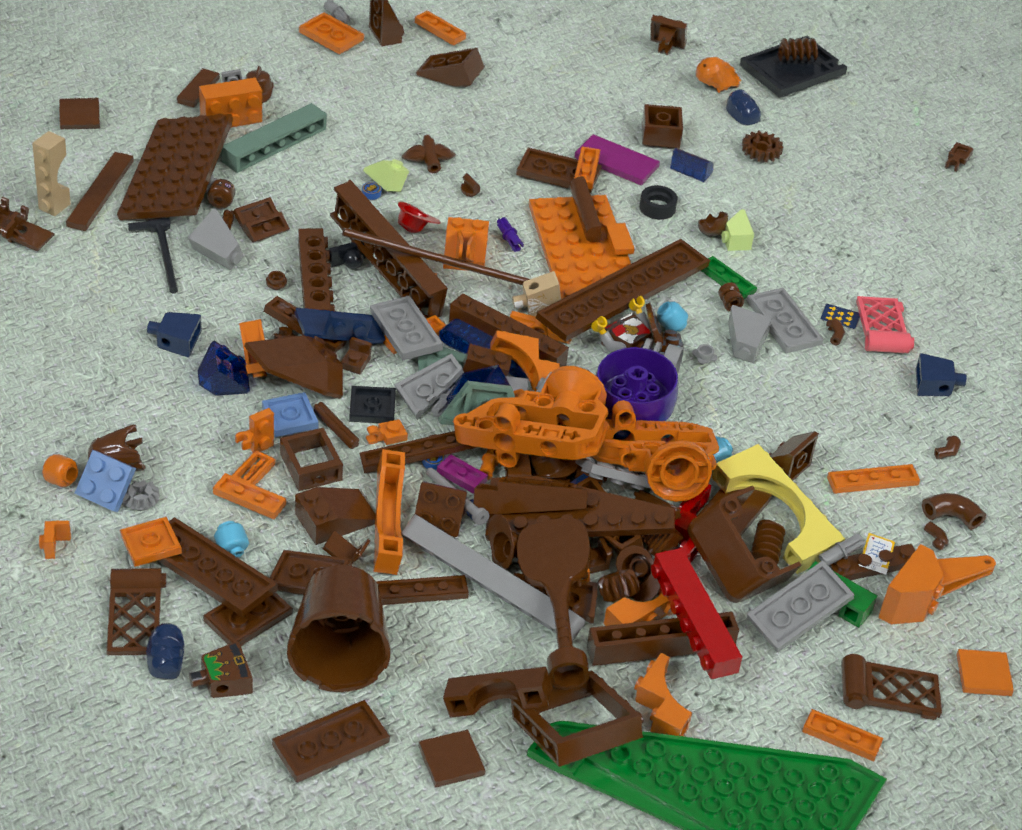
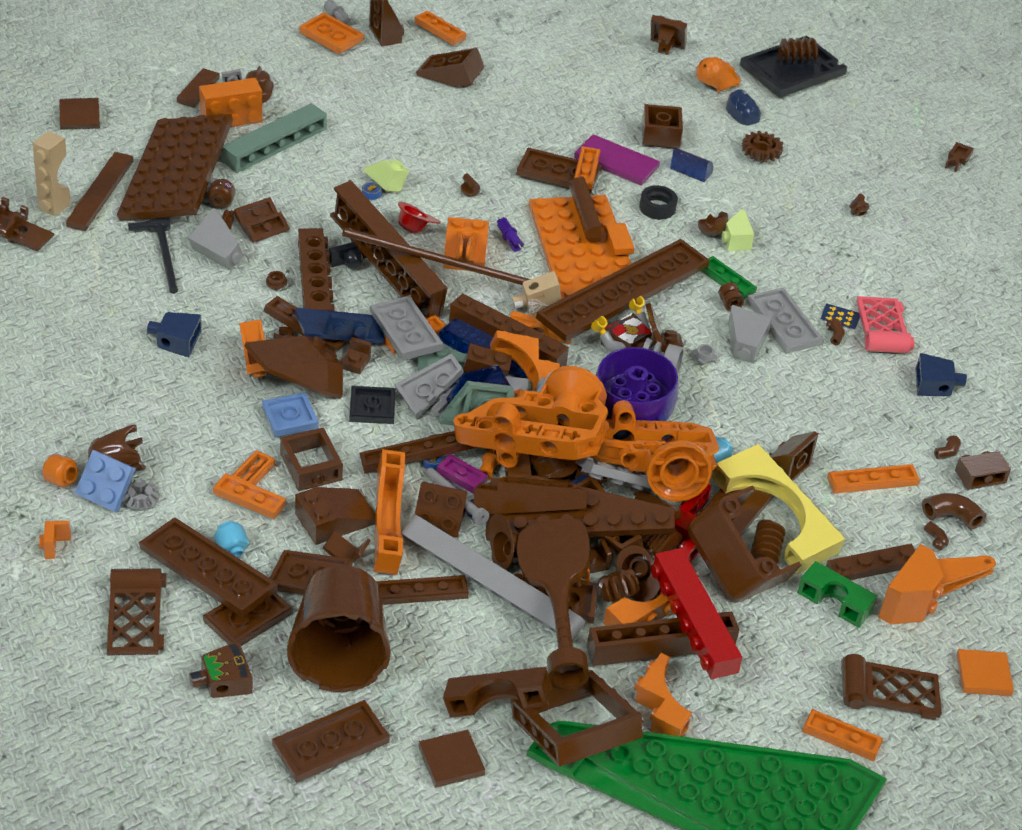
orange tile [120,516,182,567] -> none
dark blue piece [146,623,184,679] -> none
clear blue slope [197,340,250,396] -> none
orange plate [235,408,274,453] -> none
reddish brown axle [313,402,359,449] -> none
orange plate [366,419,408,445] -> none
reddish brown plant [401,134,456,173] -> none
medium azure head [657,301,688,332] -> none
light grey plate [747,560,854,653] -> none
light grey axle [819,534,865,566] -> none
white sticker [859,533,895,575] -> none
none -> reddish brown plate [850,193,870,217]
none -> reddish brown brick [955,451,1011,490]

